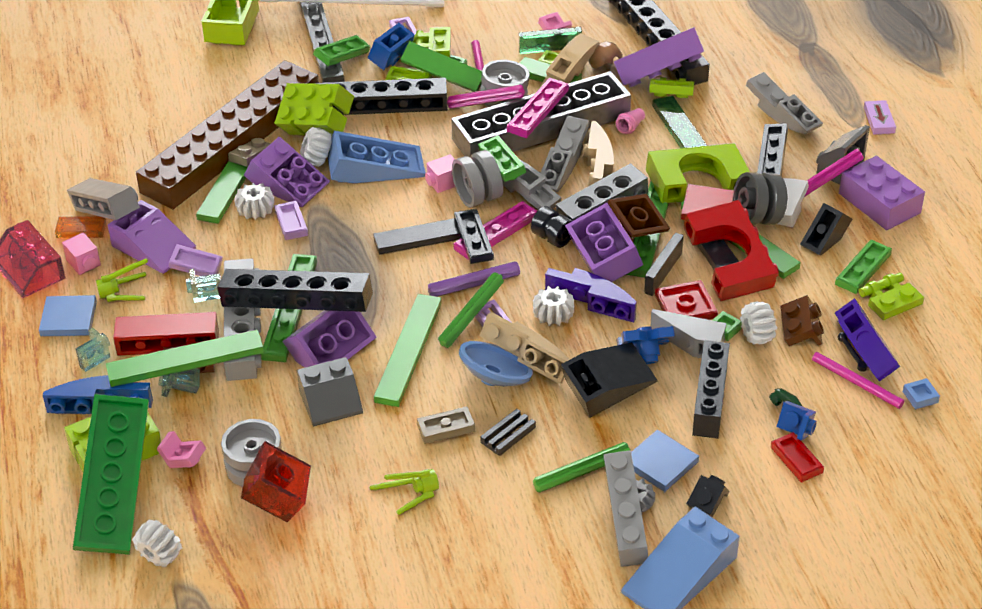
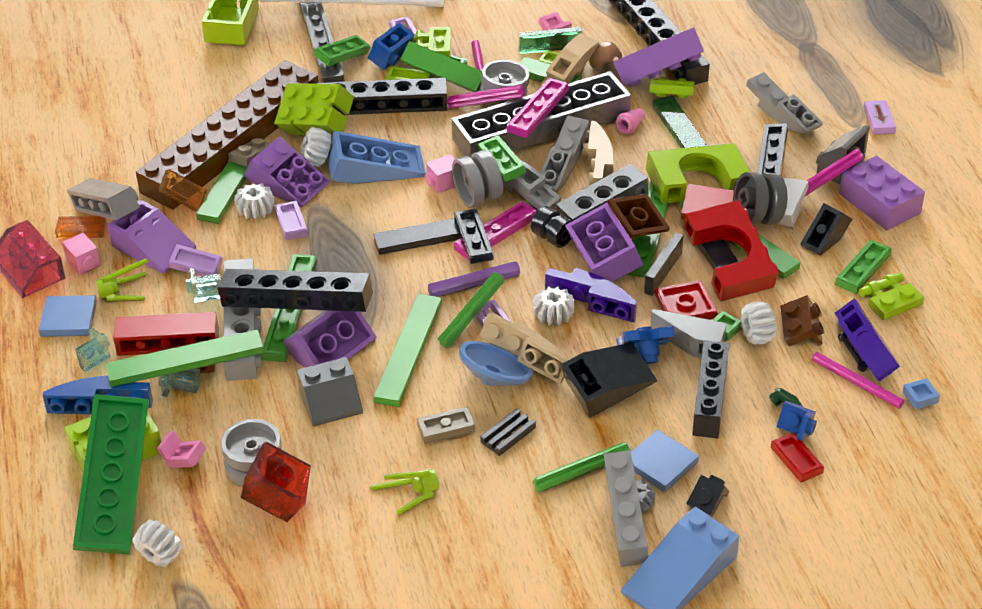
none -> clear orange tile [158,169,207,212]

